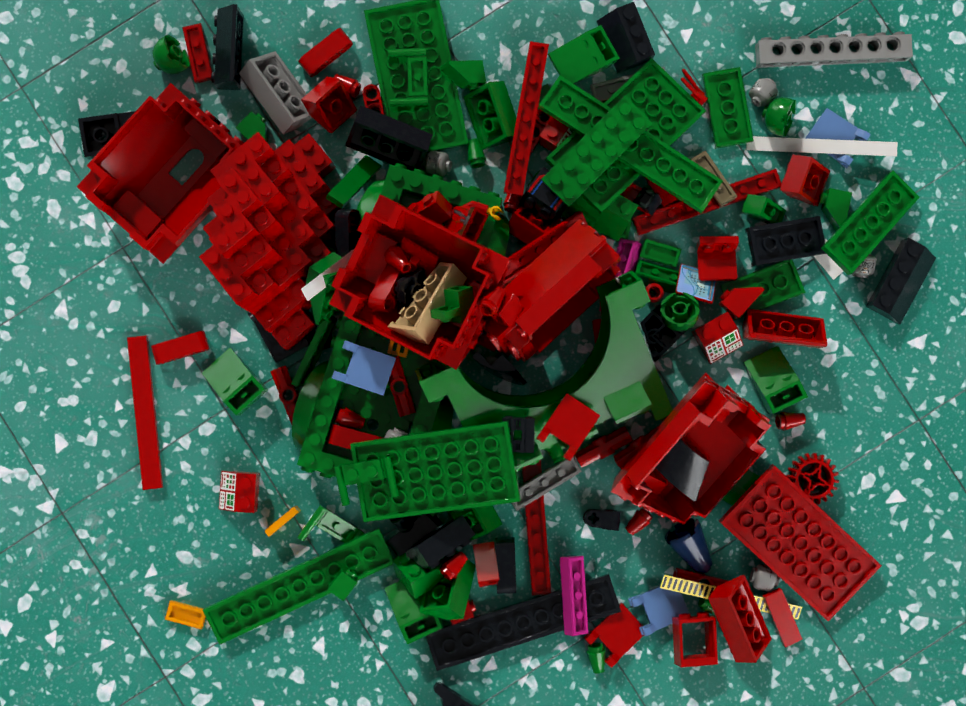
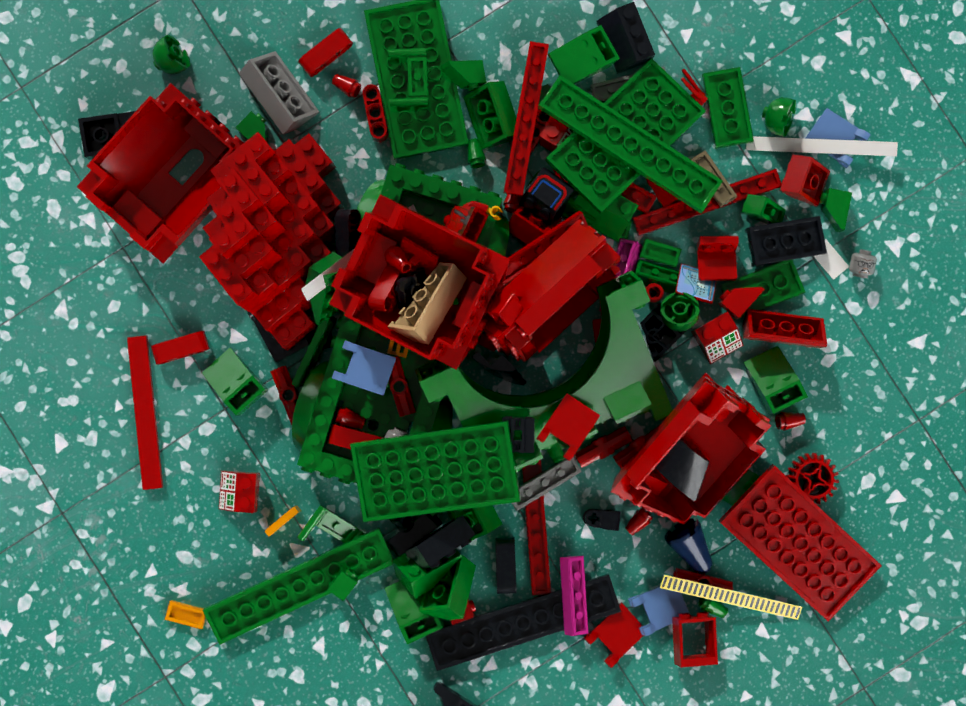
red tile [182,23,213,84] -> none
black slope [211,4,244,90] -> none
red slope [301,76,357,134] -> none
green tile [326,155,382,209] -> none
green plate [334,456,399,506] -> none
black slope [345,105,433,171] -> none
red brick [408,190,452,224] -> none
light grey head [422,151,452,177] -> none
green brick [430,285,474,323] -> none
red cone [439,551,468,581] -> none
red hinge [473,541,500,587] -> none
red cone [479,286,506,316] -> none
green plate [541,96,653,207] -> none
green cone [586,643,605,674] -> none
black slope [633,187,662,215] -> none
red slope [708,575,772,663] -> none
light grey head [749,78,778,107] -> none
light grey head [749,564,780,592] -> none
light grey brick [755,32,913,68] -> none
red tile [763,587,803,648] -> none
green plate [821,170,919,276] -> none
black slope [866,238,936,325] -> none

